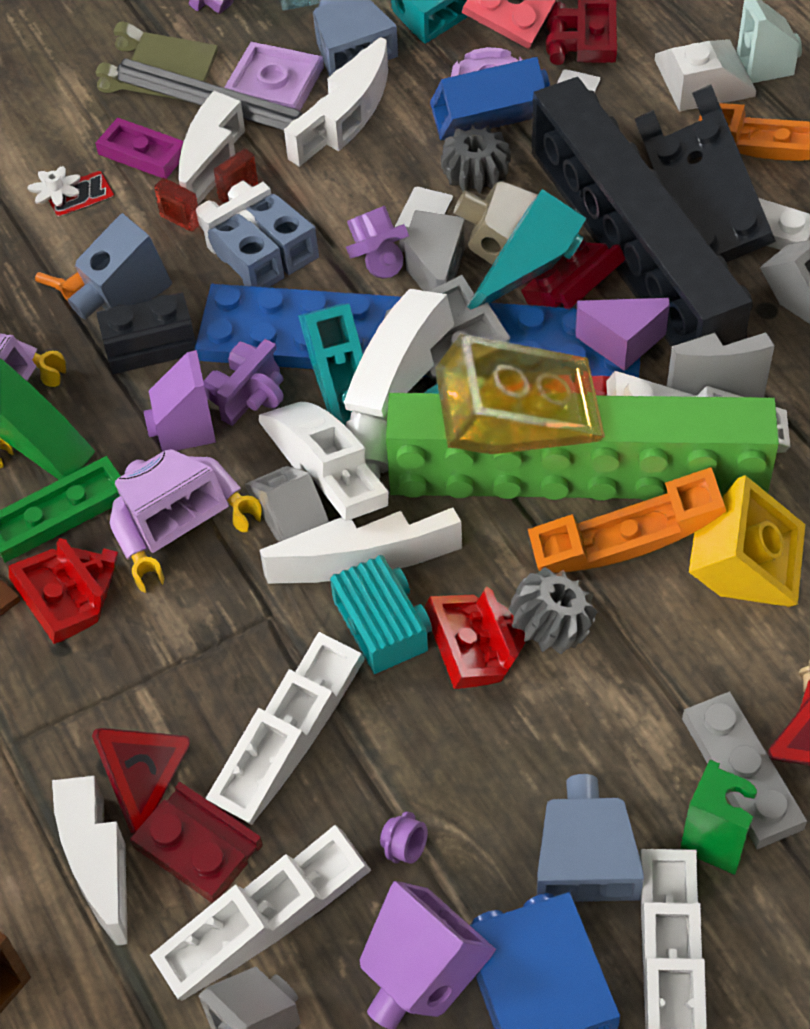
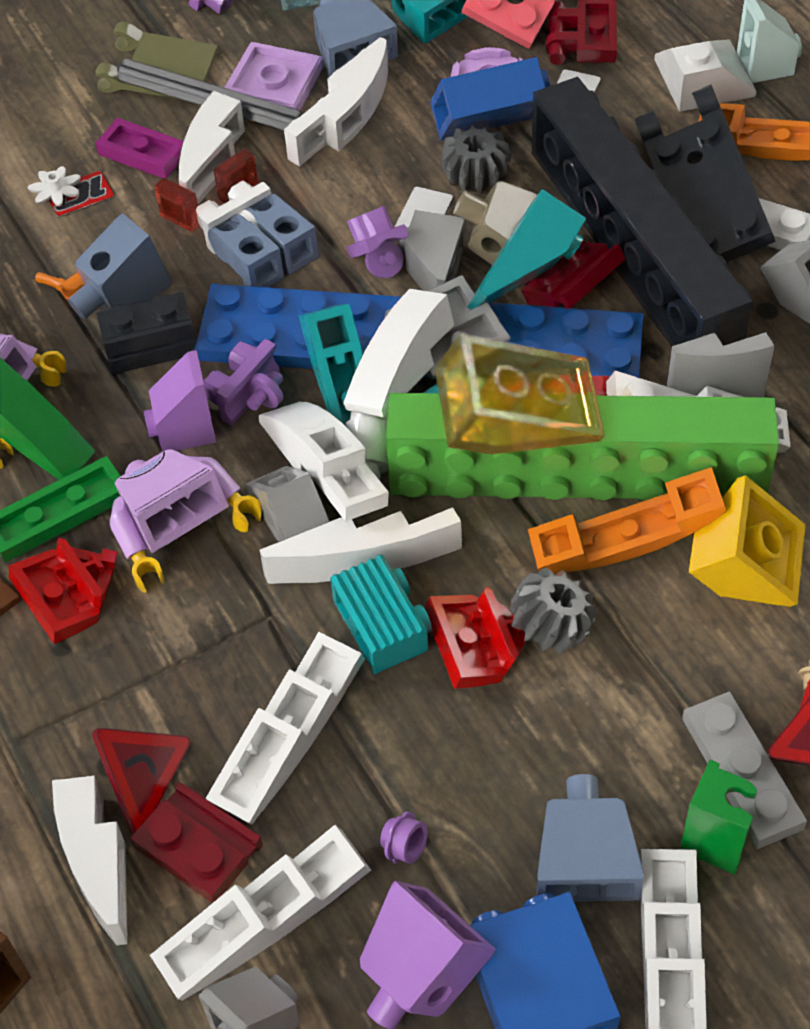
medium lavender slope [575,298,670,371] -> none

